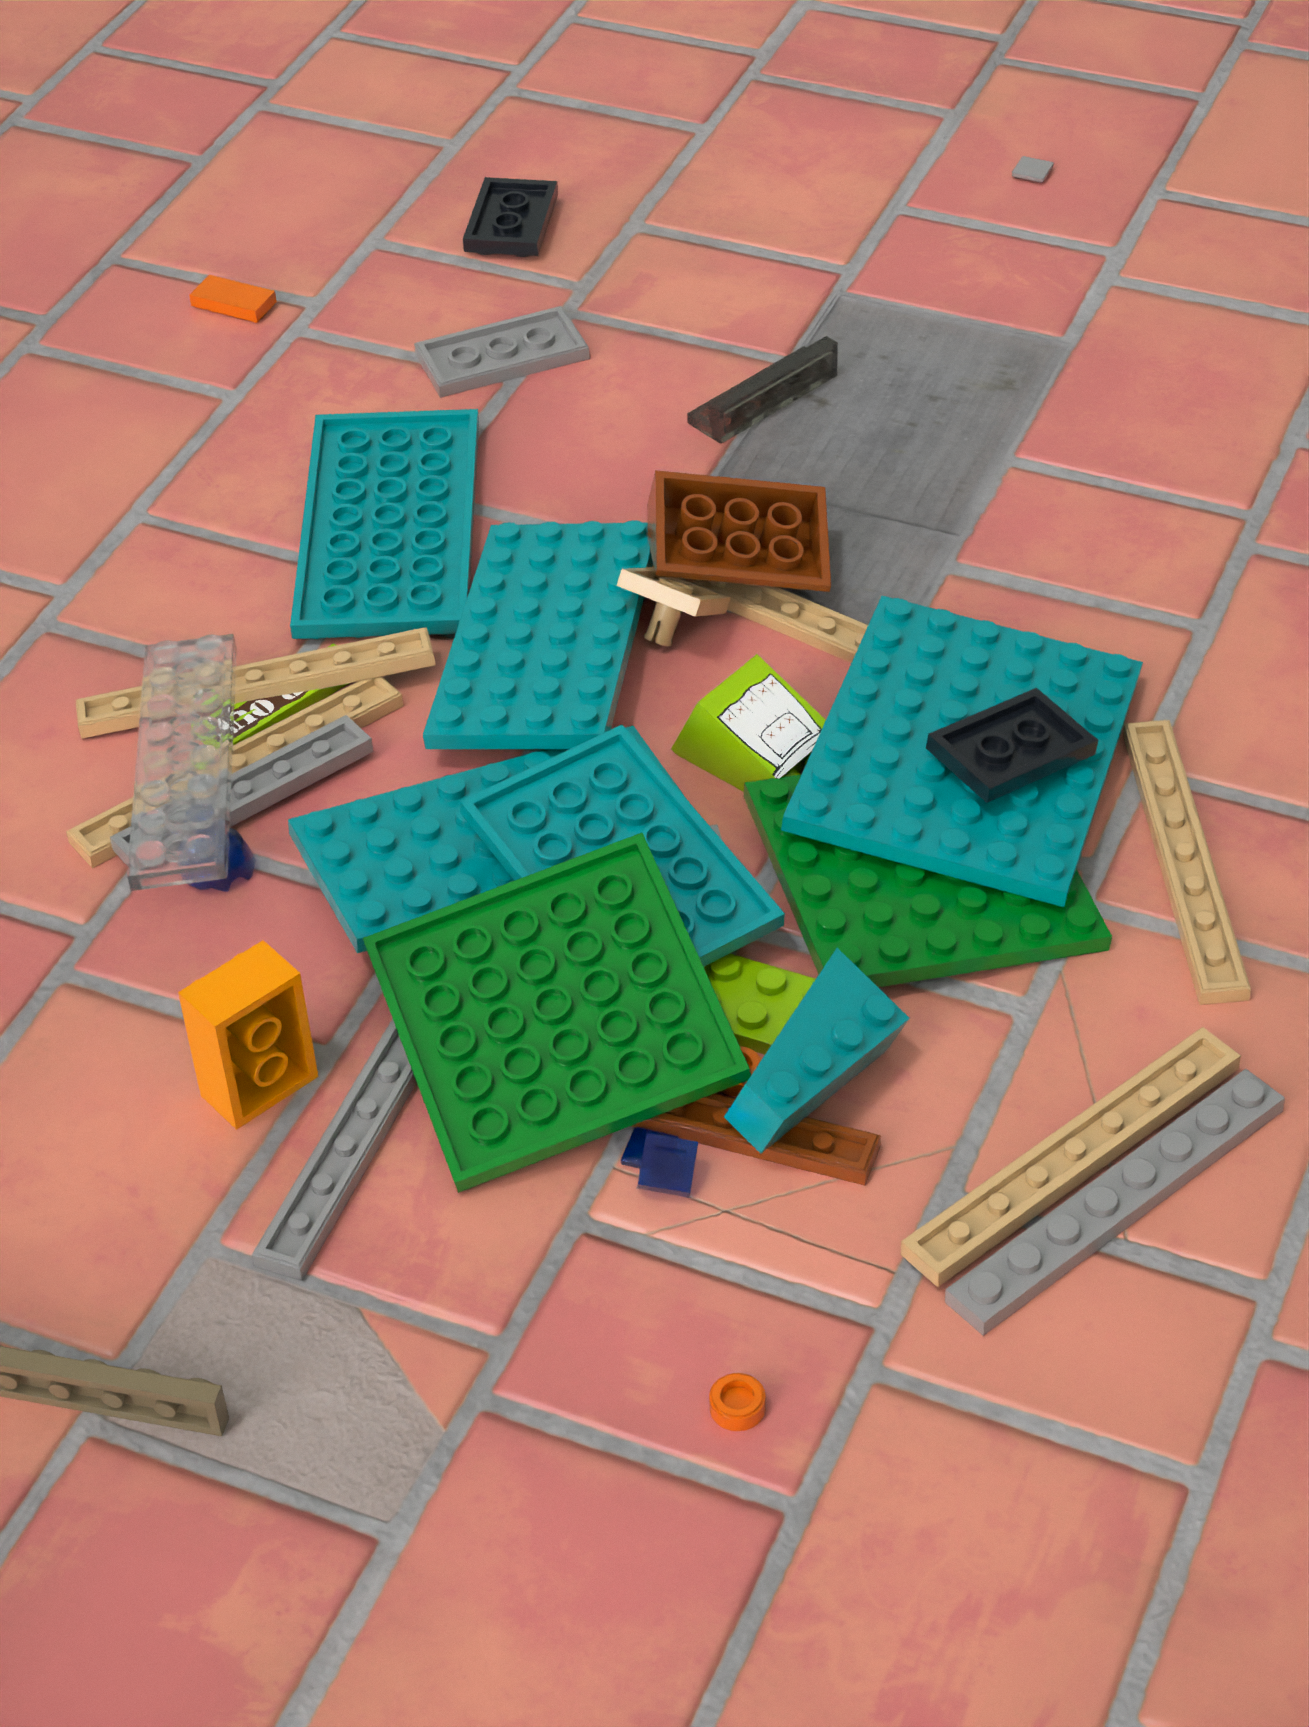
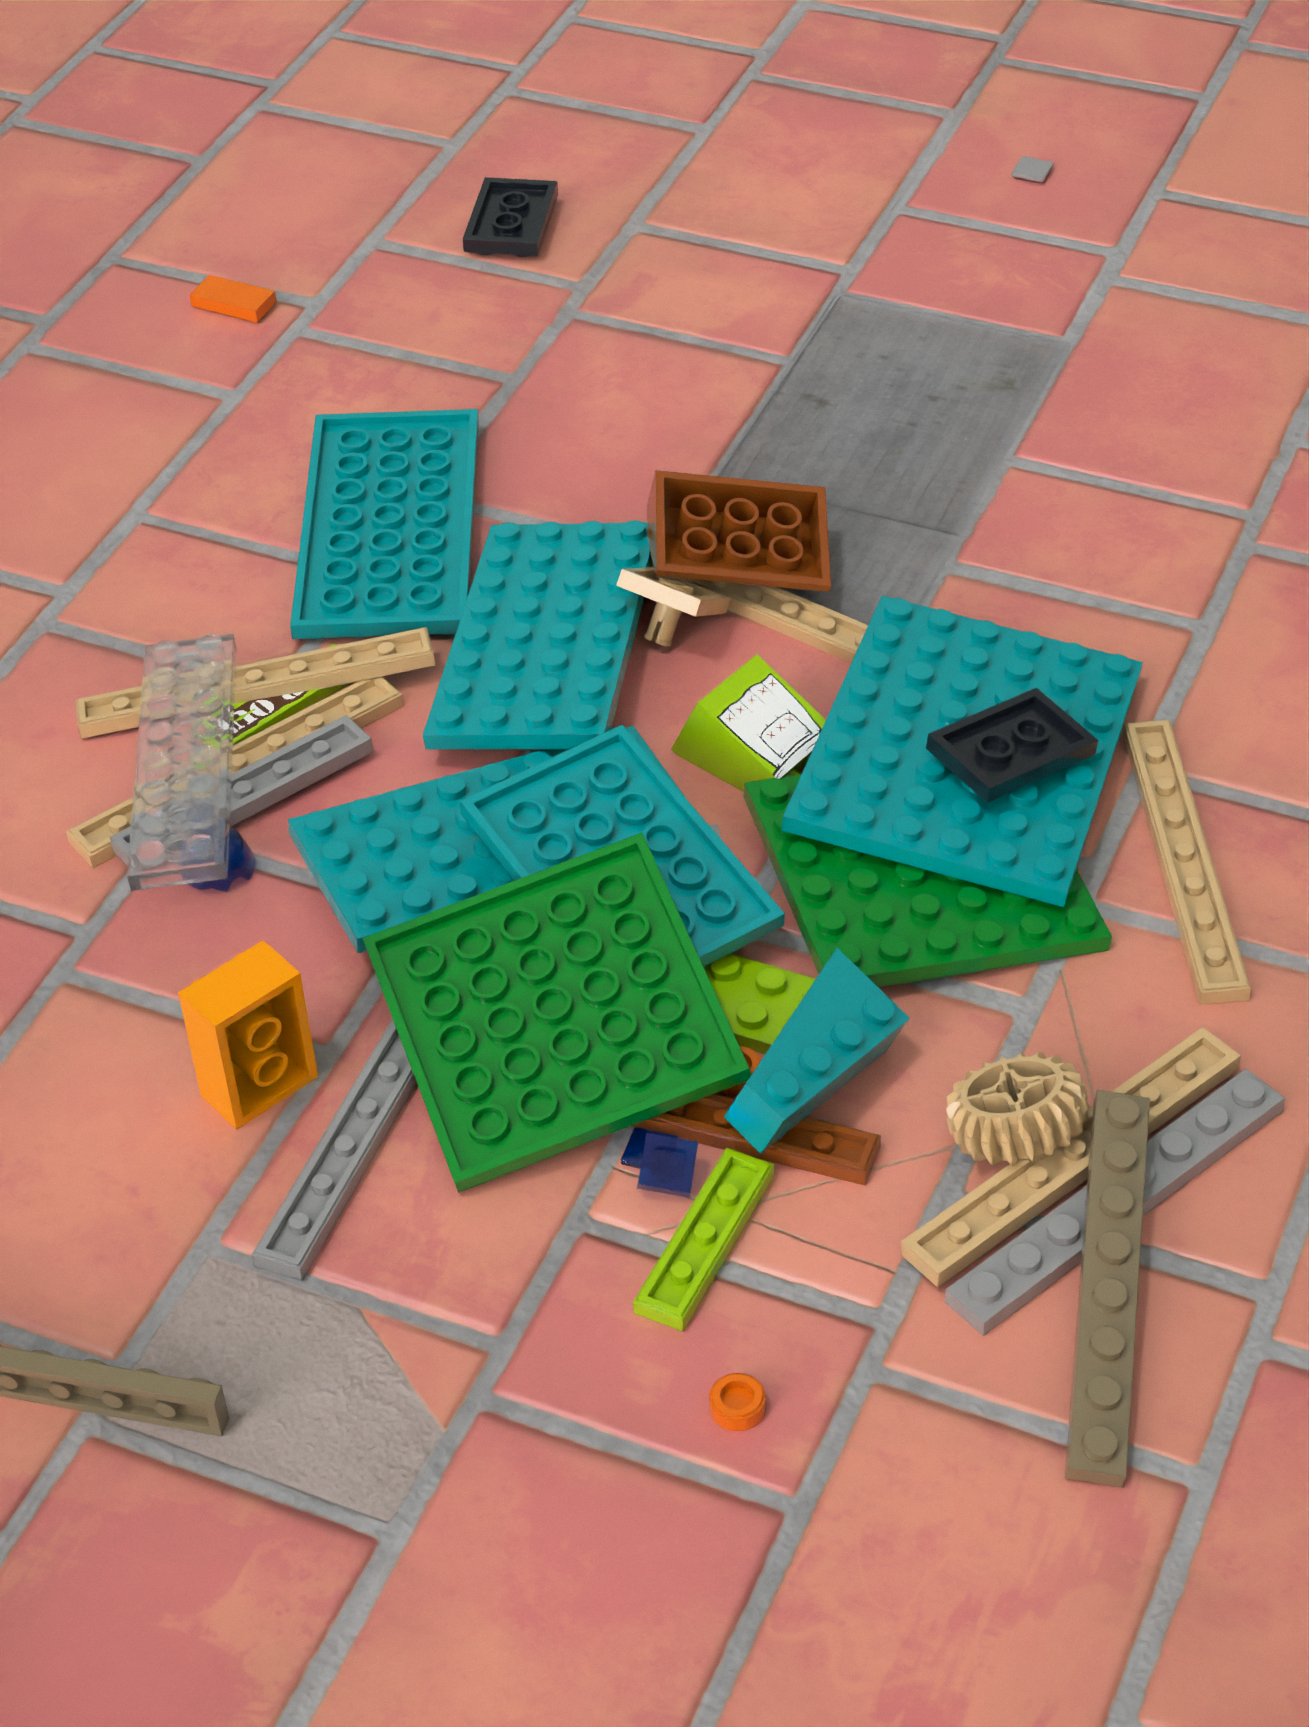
light grey tile [414,306,590,398] -> none
clear smoke fence [687,336,838,444] -> none
none -> lime tile [633,1147,774,1332]
none -> tan gear [946,1052,1089,1166]
none -> dark tan plate [1065,1089,1150,1488]

